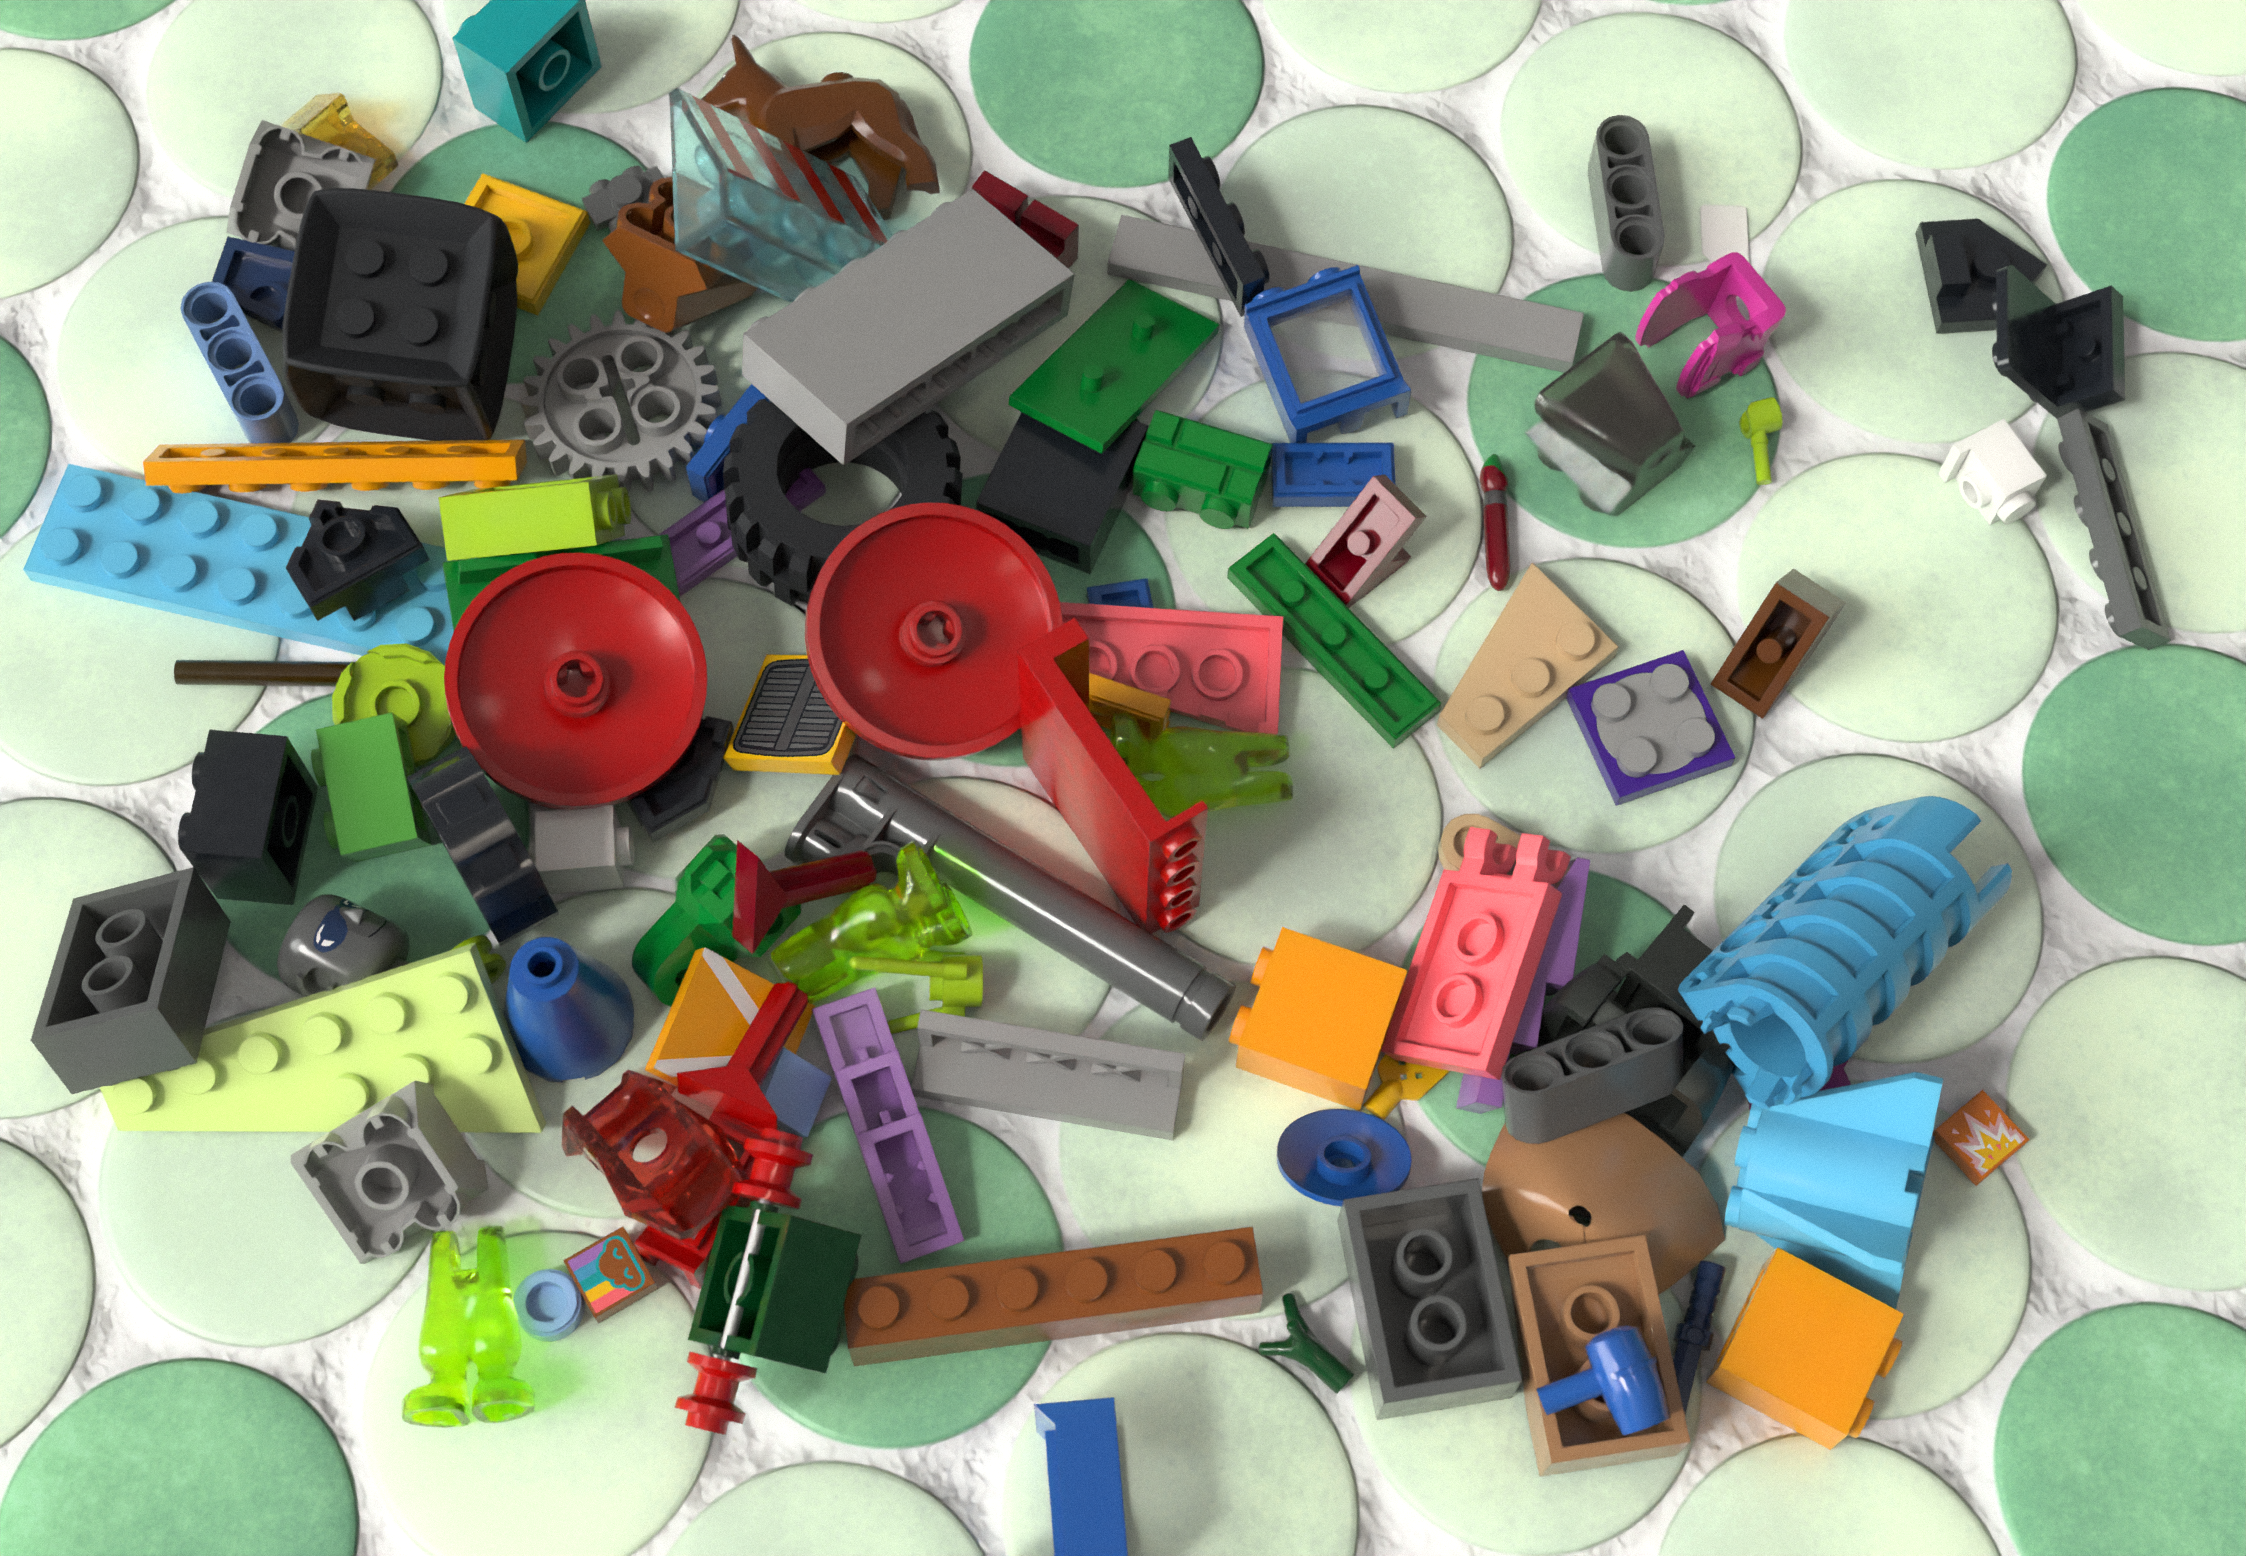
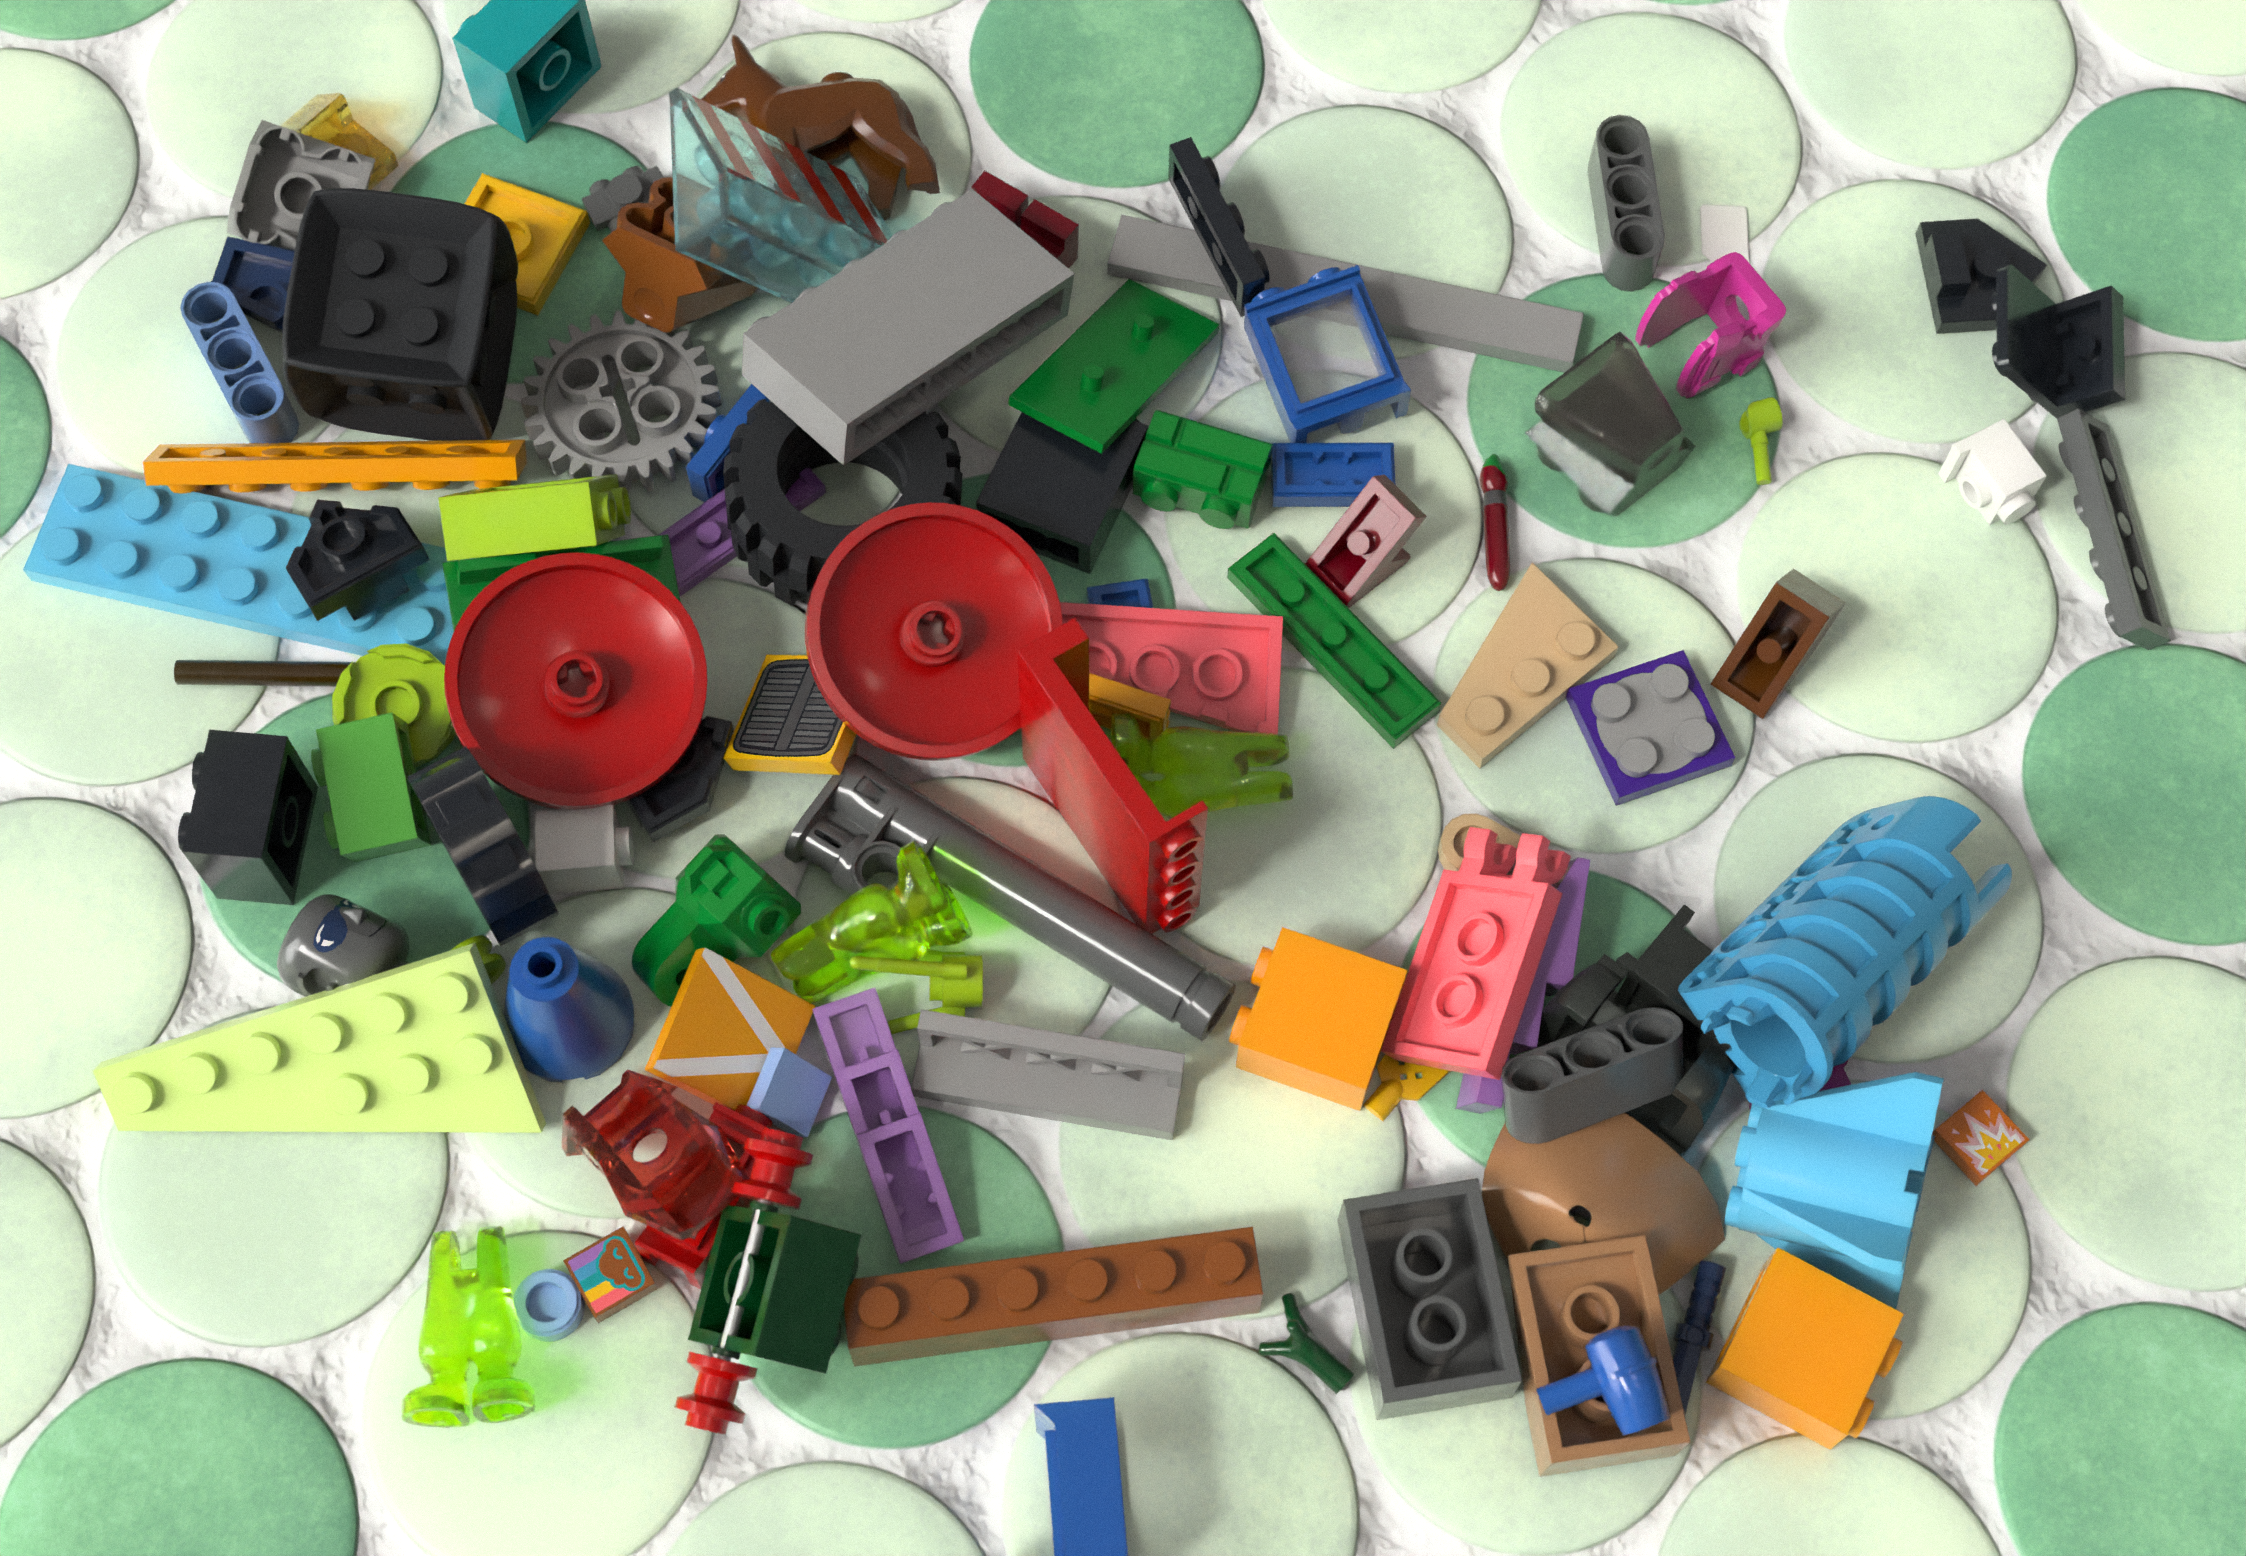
dark grey brick [31,867,231,1094] -> none
light grey slope [291,1080,488,1264] -> none
red piece [677,981,808,1130] -> none
dark red piece [732,840,877,954] -> none
blue dish [1276,1109,1412,1207] -> none

